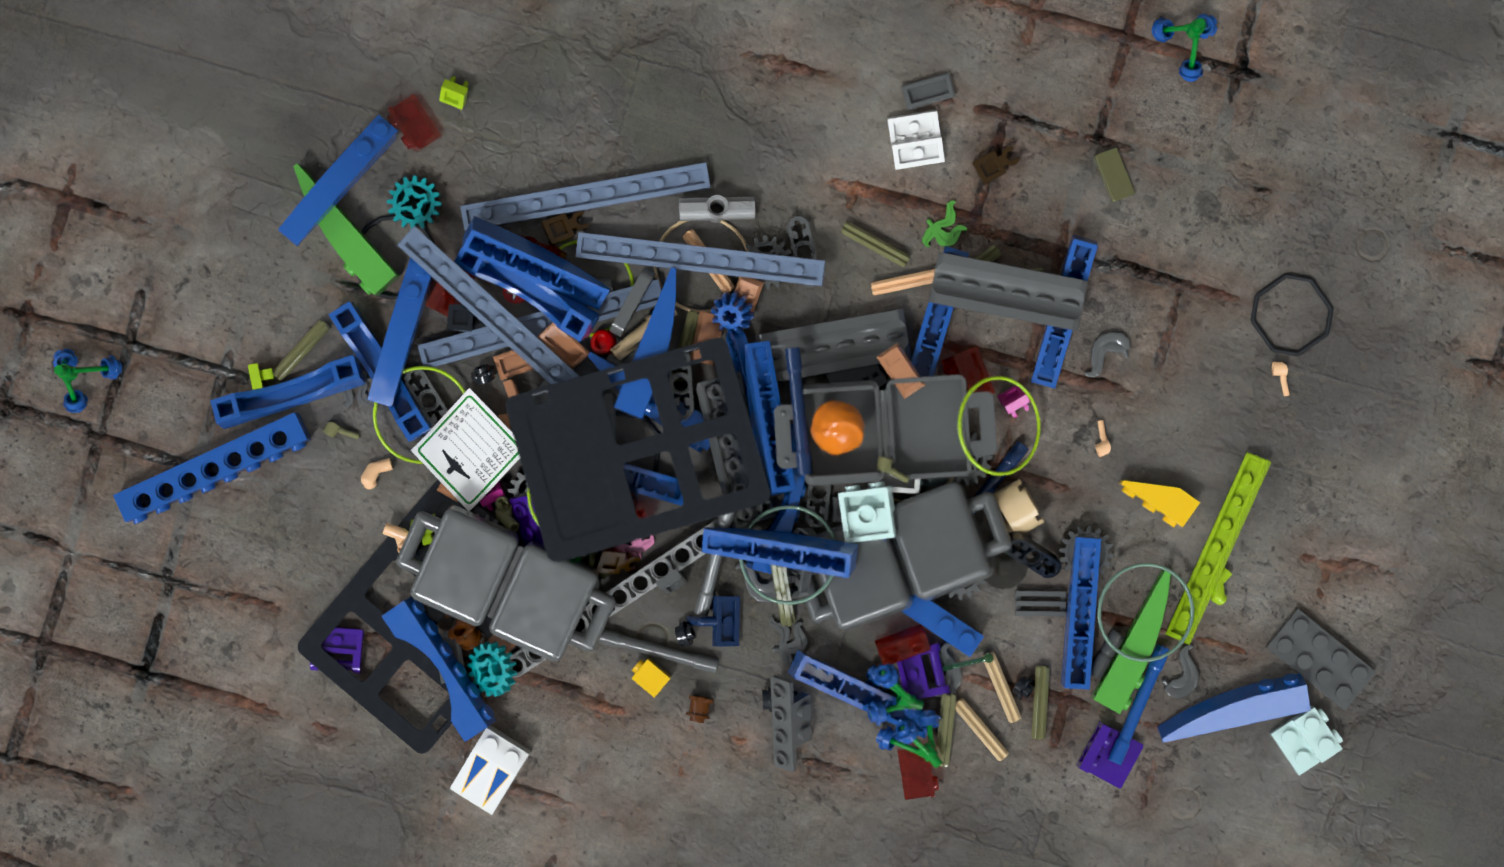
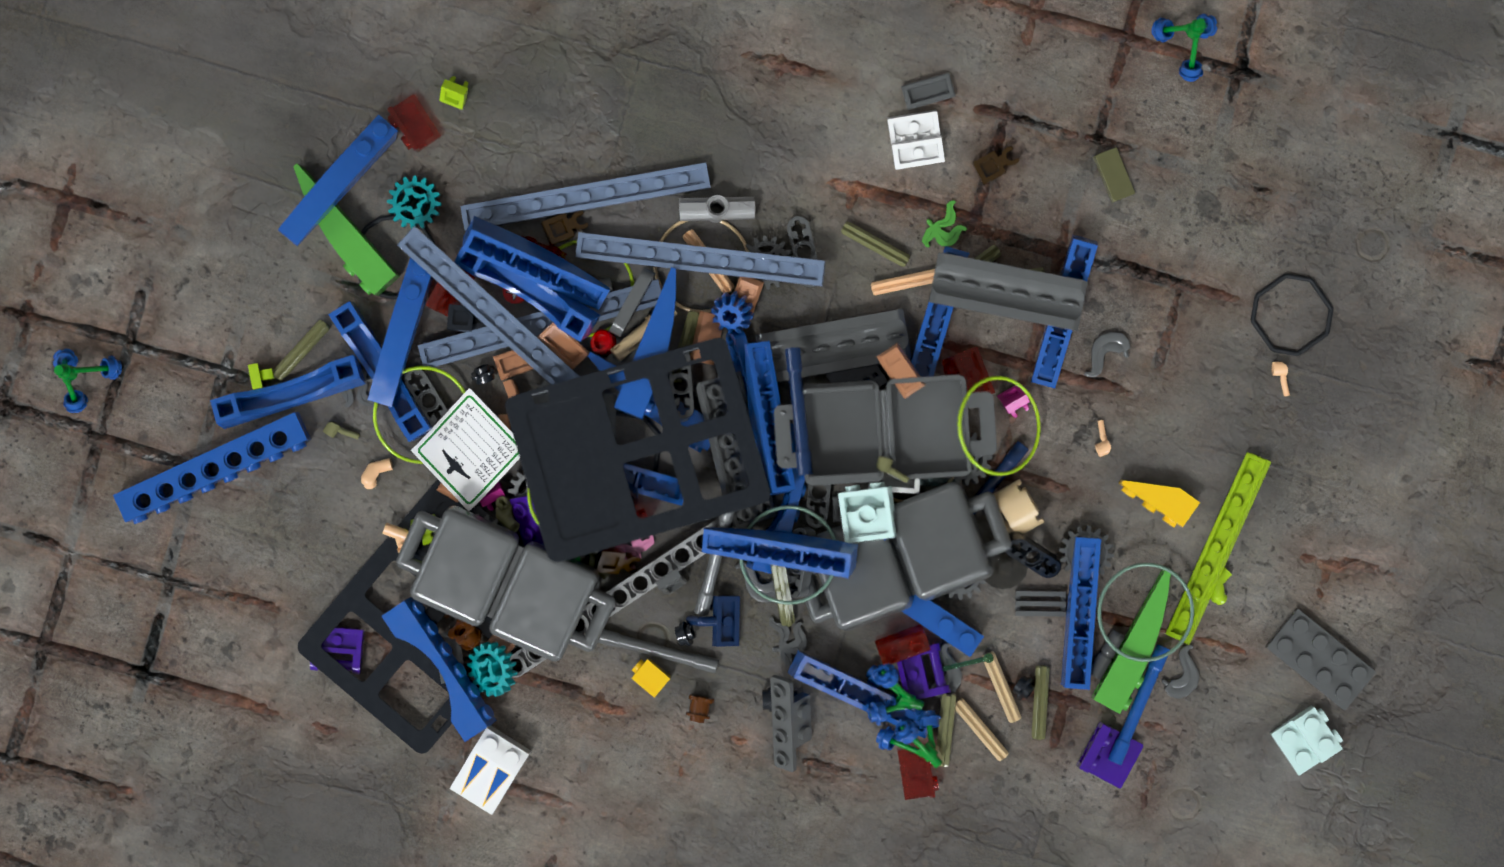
orange piece [811,400,864,455] -> none
slope [1157,673,1311,743] -> none

